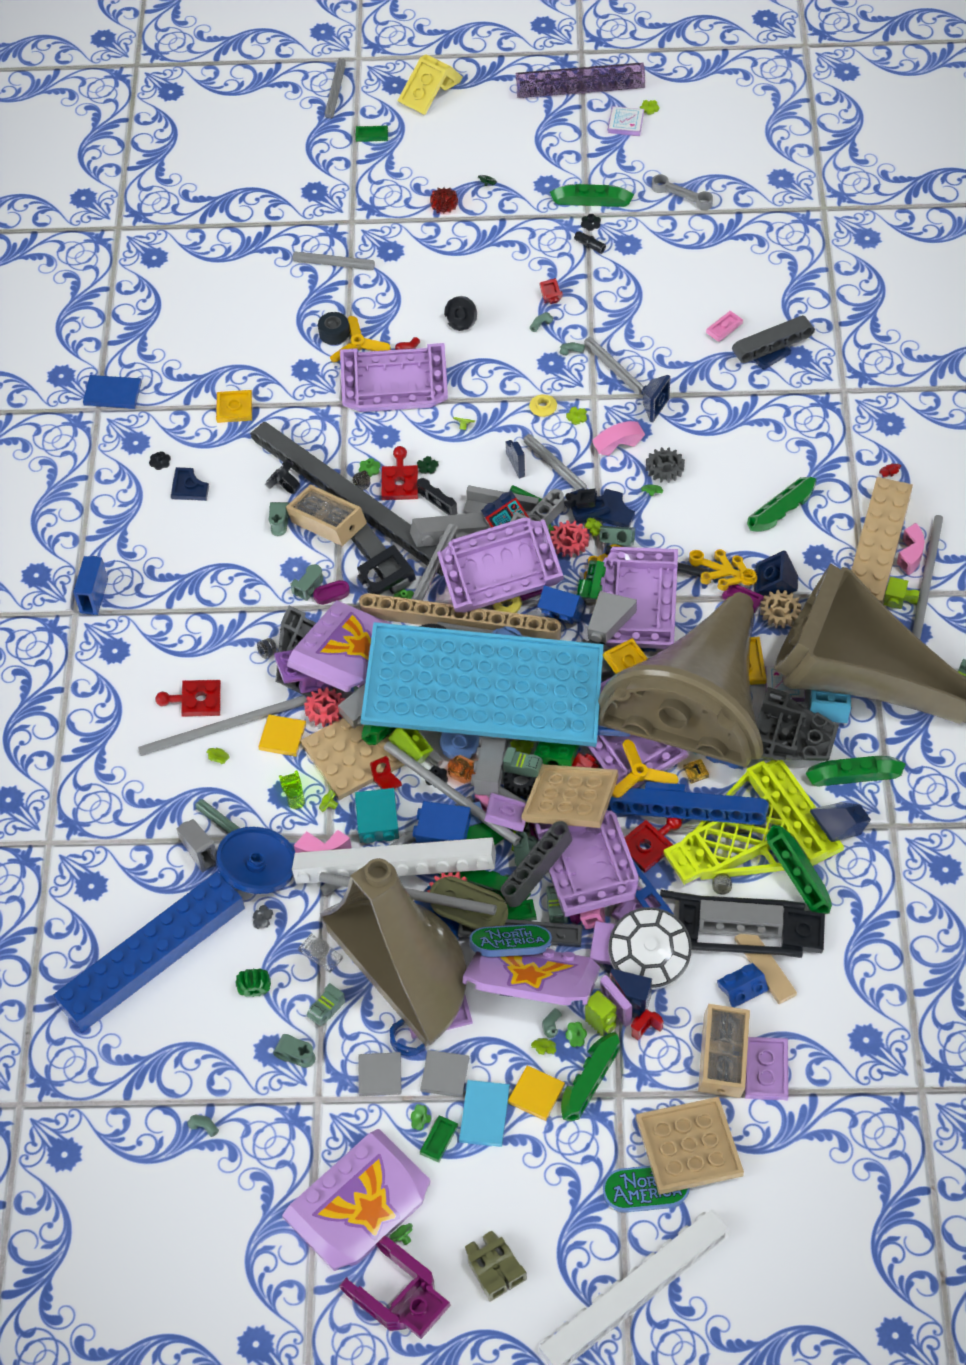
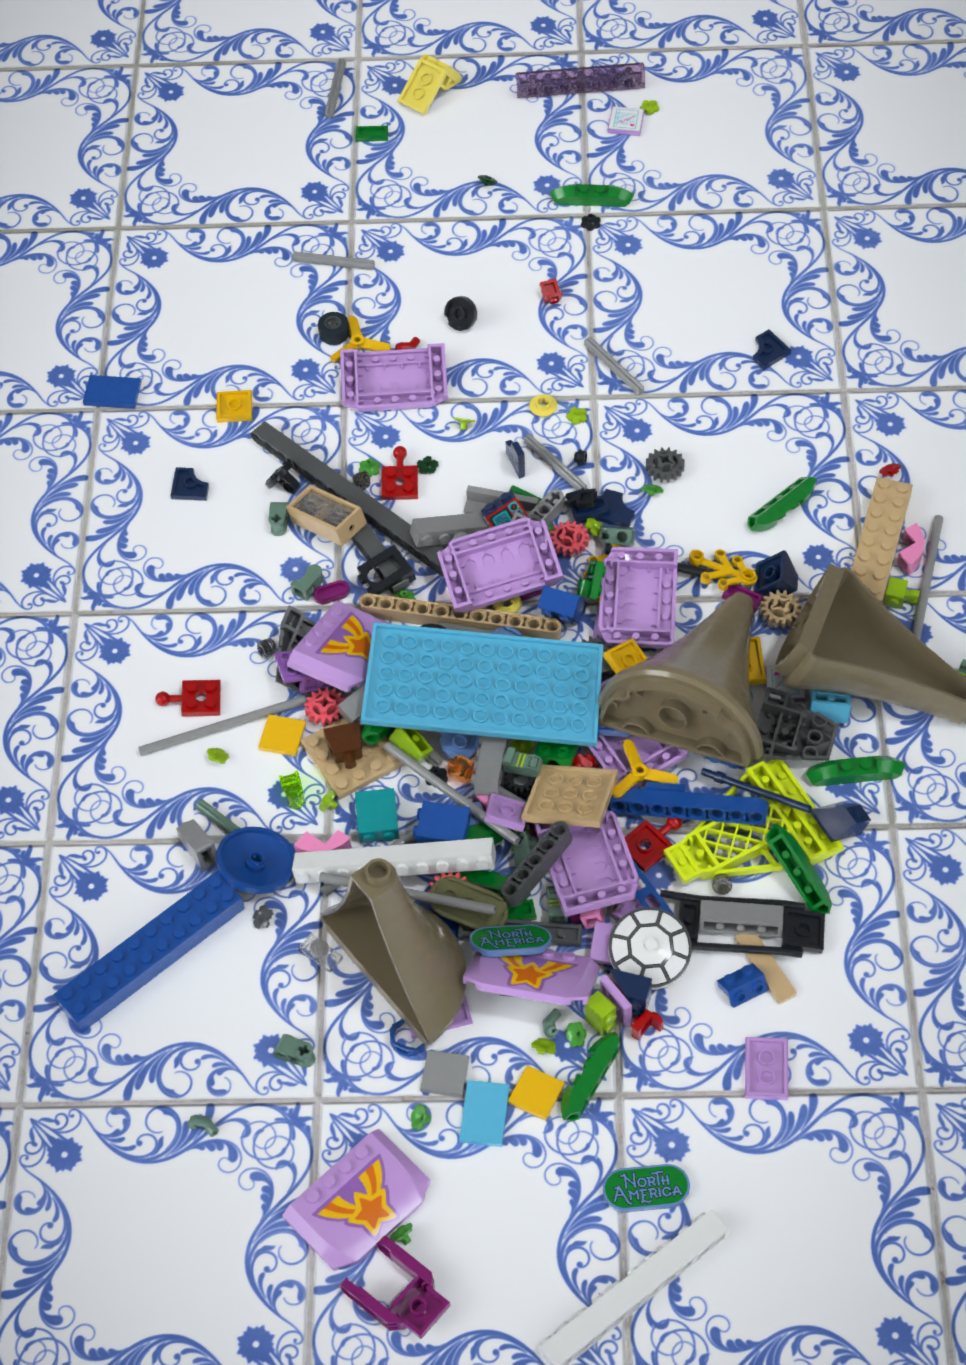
blue brick [73,556,108,615] -> none
black plant [149,451,171,470] -> none
green gear [235,968,271,997] -> none
sand green leg [307,983,345,1026] -> none
light grey tile [358,1052,402,1096] -> none
red bracket [370,756,402,789] -> none
light grey axle [411,523,458,601] -> none
black hinge [417,478,458,515] -> none
green tile [420,1115,458,1163] -> none
clear red gear [430,186,458,214] -> none
olive hips [465,1230,527,1302] -> none
sand green arm [529,312,554,332] -> none
sand green arm [559,342,585,356] -> none
black axle [574,231,606,254] -> none
light grey slope [587,591,637,643] -> none
bright pink brick [592,421,645,456] -> none
tan plate [636,1097,744,1194] -> none
dark blue slope [641,375,671,423] -> none
light grey piece [652,174,713,210] -> none
clear yellow tile [683,759,709,784] -> none
brick [698,1004,750,1098] -> none
bright pink plate [706,310,743,342] -> none
dark grey beam [732,315,815,363] -> none
none -> reddish brown torso [323,721,363,769]
none -> black plate [574,449,587,466]
none -> dark blue bar [701,768,812,813]

